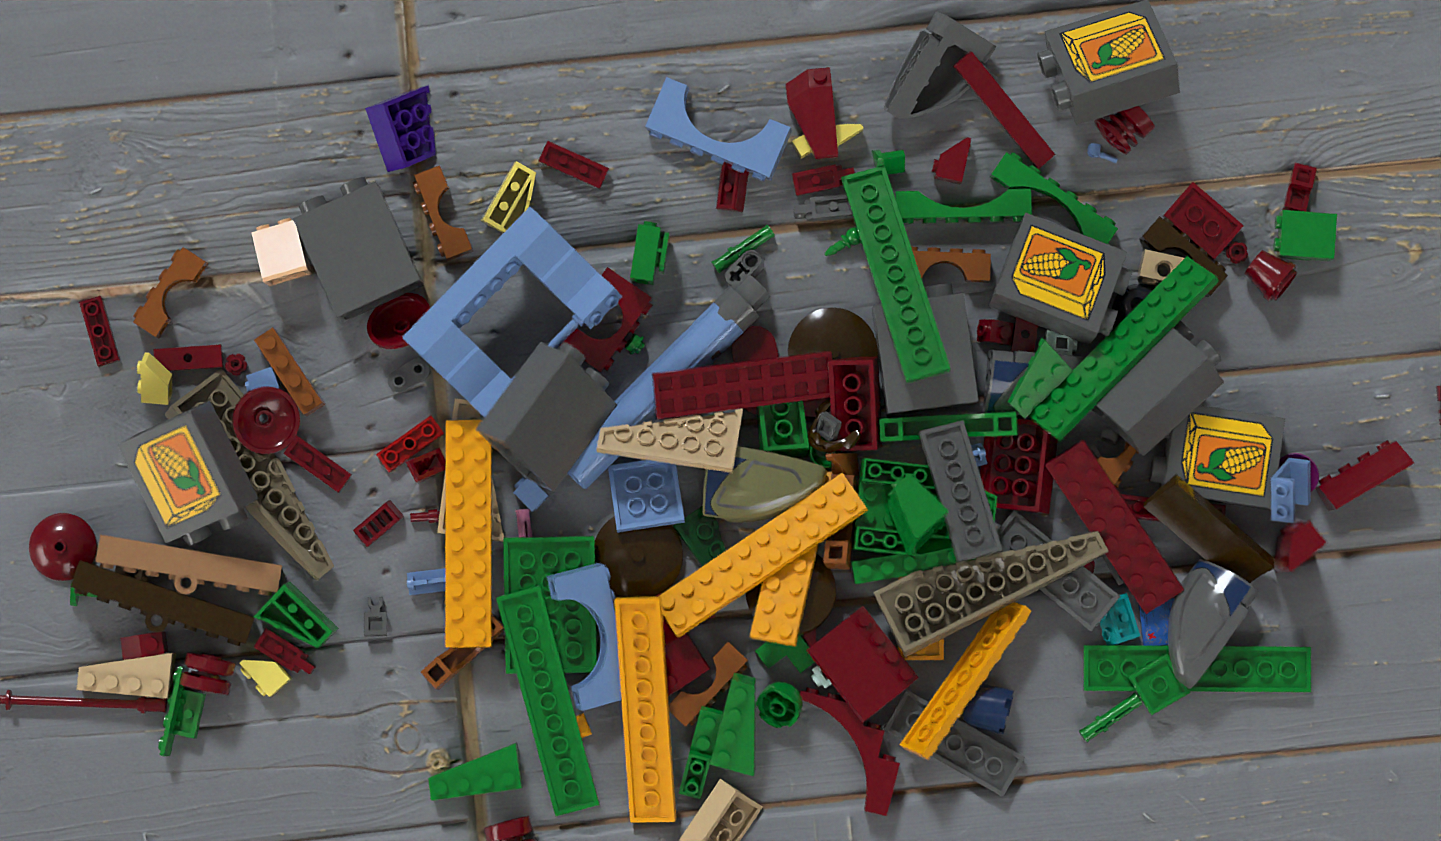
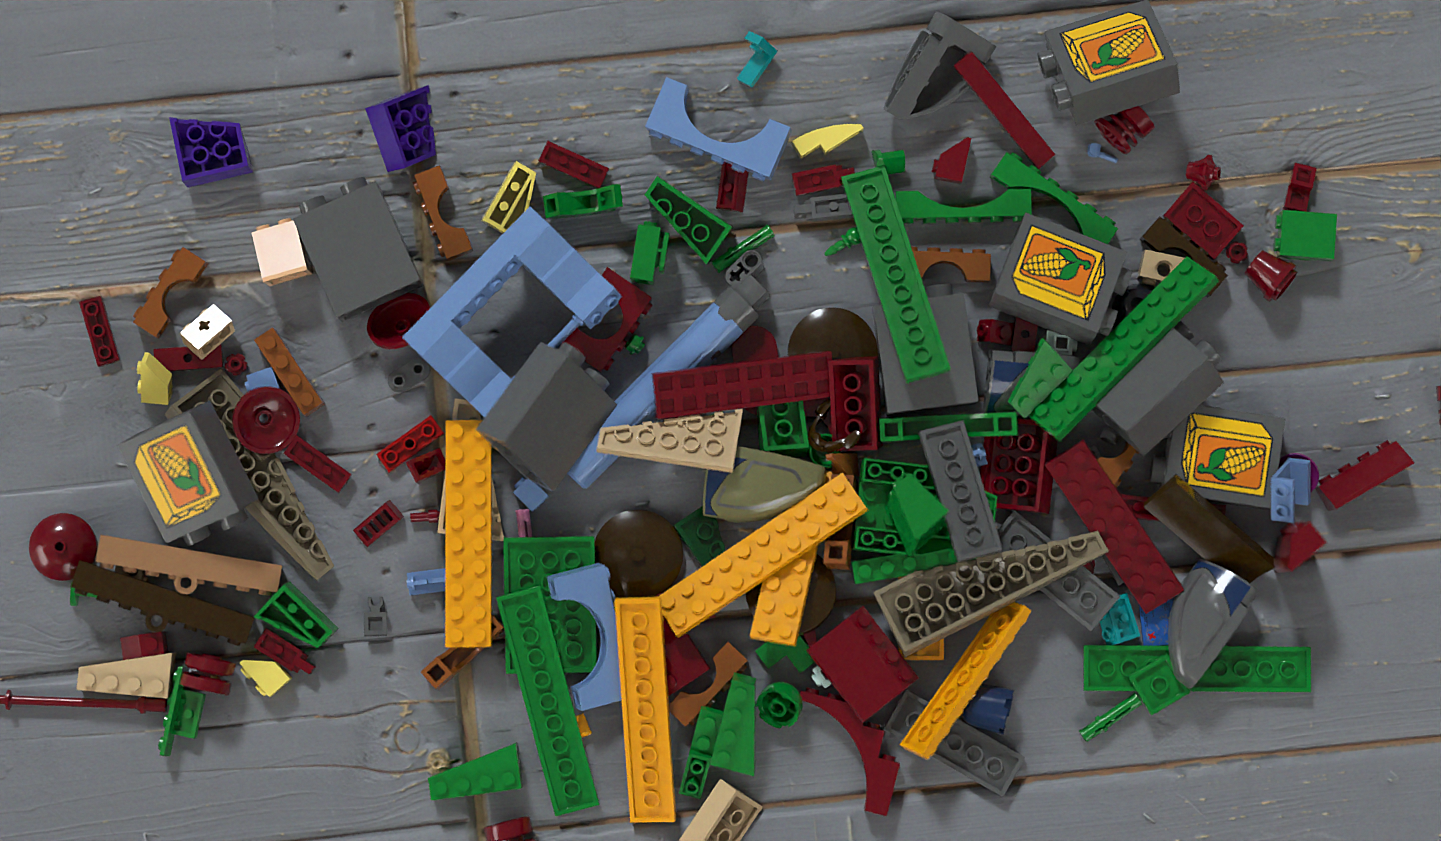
medium blue plate [608,460,685,533] -> none
dark red wedge [786,67,838,159] -> none
dark grey tile [816,411,842,442] -> none
none -> dark purple wedge [169,117,253,188]
none -> brick [180,304,235,360]
none -> green arch [543,184,623,218]
none -> green wedge [645,176,733,265]
none -> teal bracket [737,31,778,87]
none -> dark red rock [1186,155,1221,190]

